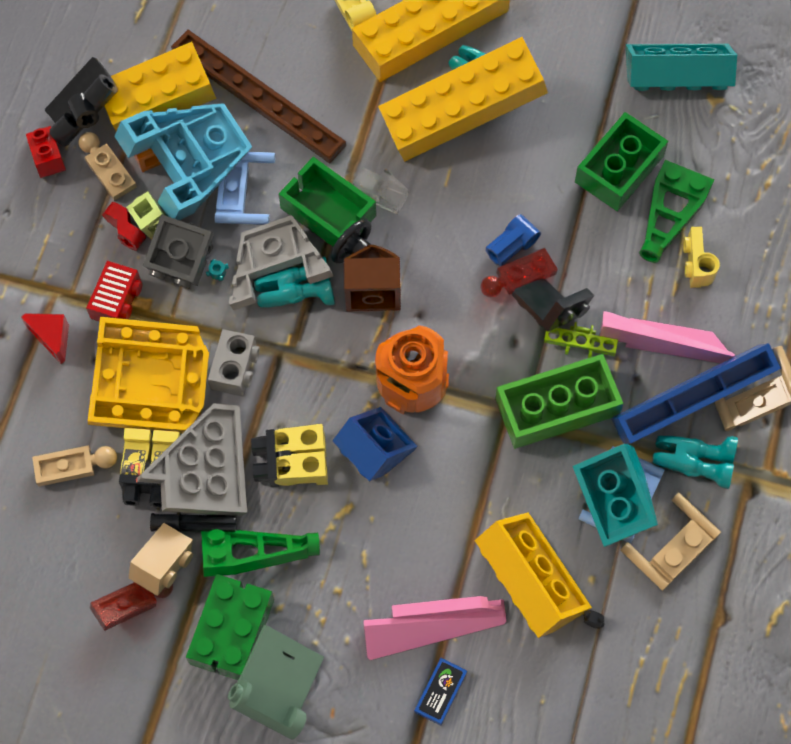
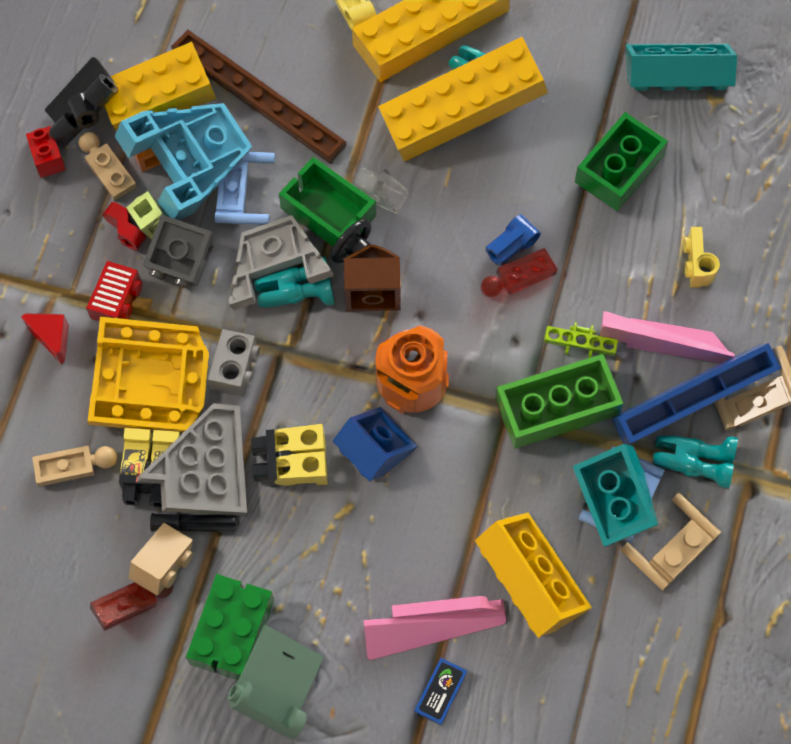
green plate [201,529,320,577] -> none
teal piece [206,259,229,281] -> none
black bracket [512,278,595,332] -> none
black piece [583,610,605,629] -> none
green plate [639,160,714,263] -> none

